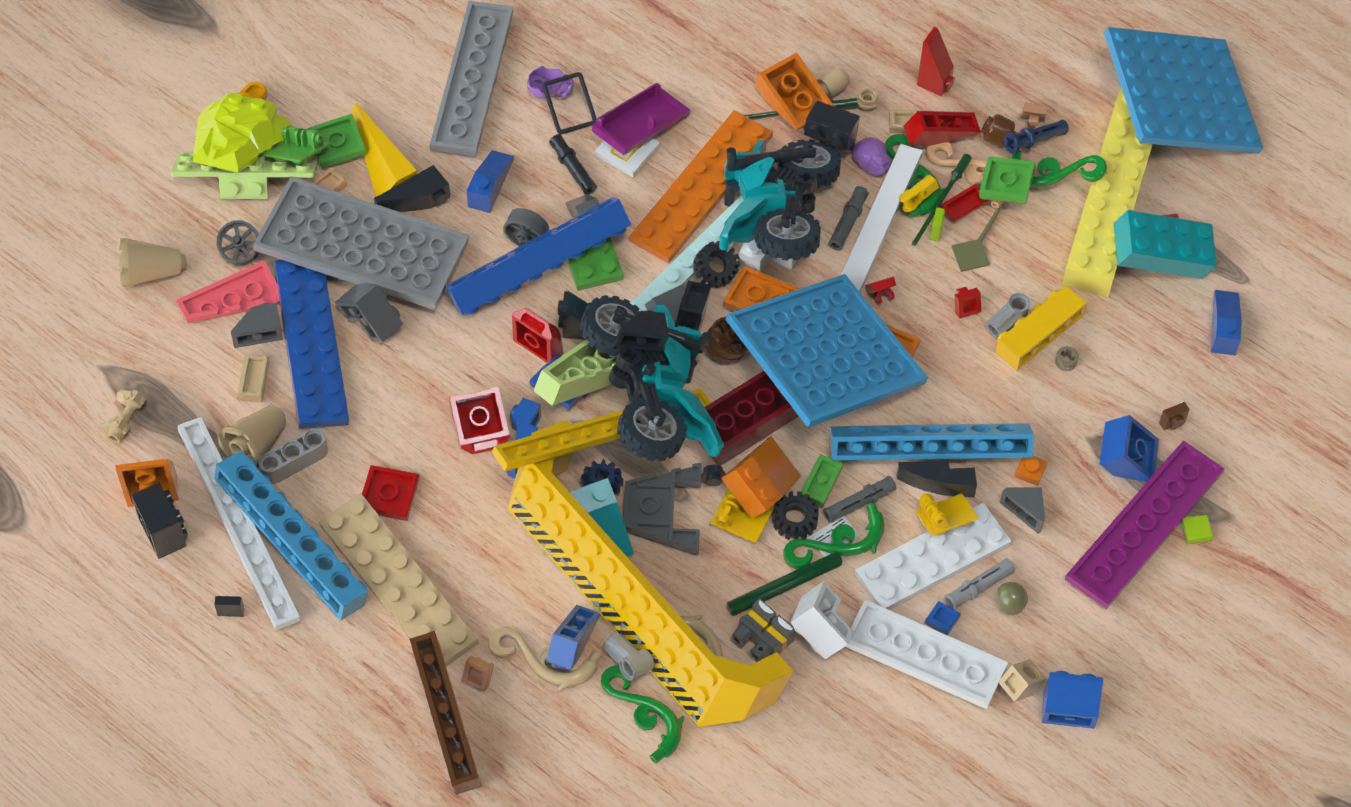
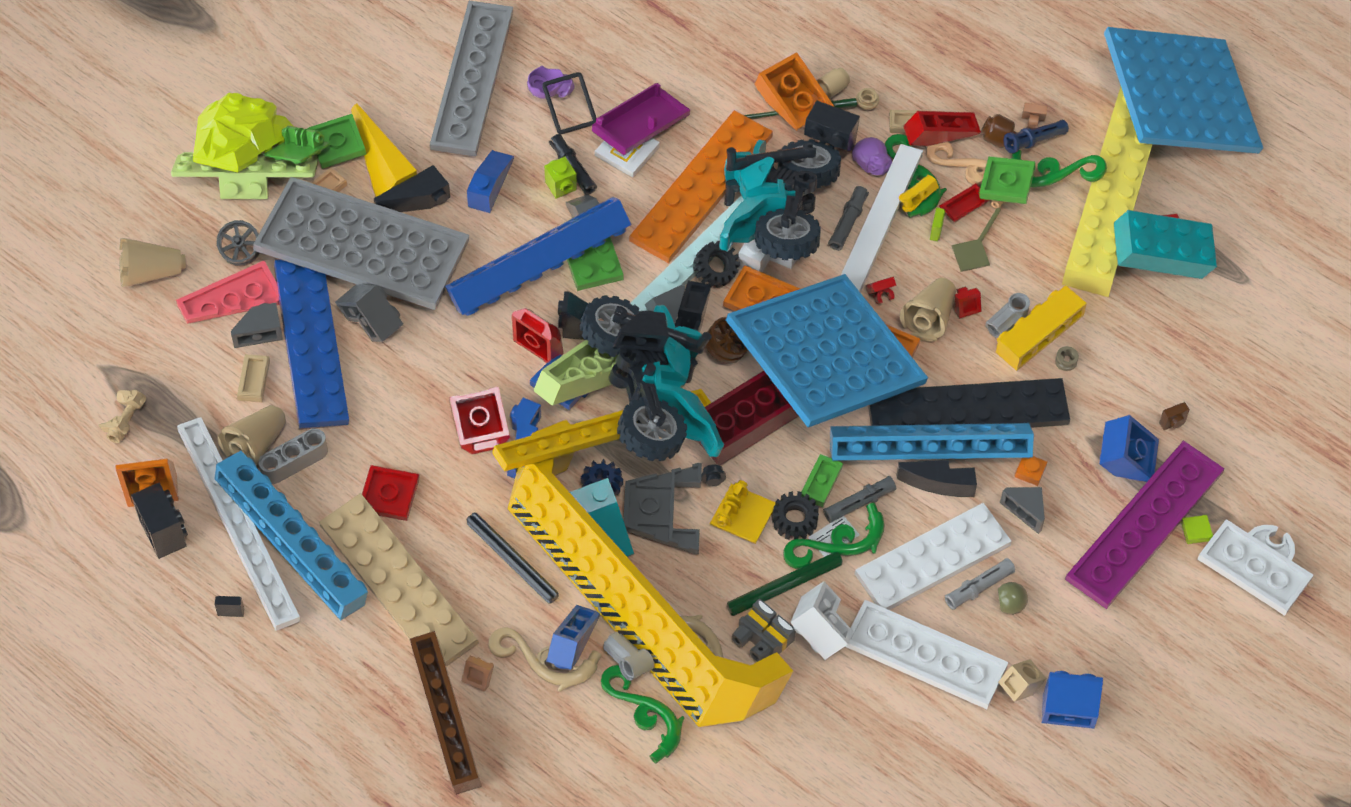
light orange tile [239,82,267,101] -> none
dark grey wheel [503,208,549,246] -> none
orange slope [721,436,801,519] -> none
dark green piece [912,154,972,246] -> none
yellow hinge [915,493,979,537] -> none
red slope [917,27,955,96] -> none
blue tile [925,601,961,636] -> none
blue slope [1211,290,1242,356] -> none
none -> axle [466,512,559,604]
none -> lime brick [544,157,577,199]
none -> black plate [868,378,1070,428]
none -> tan cone [900,278,956,342]
none -> white plate [1198,519,1313,615]

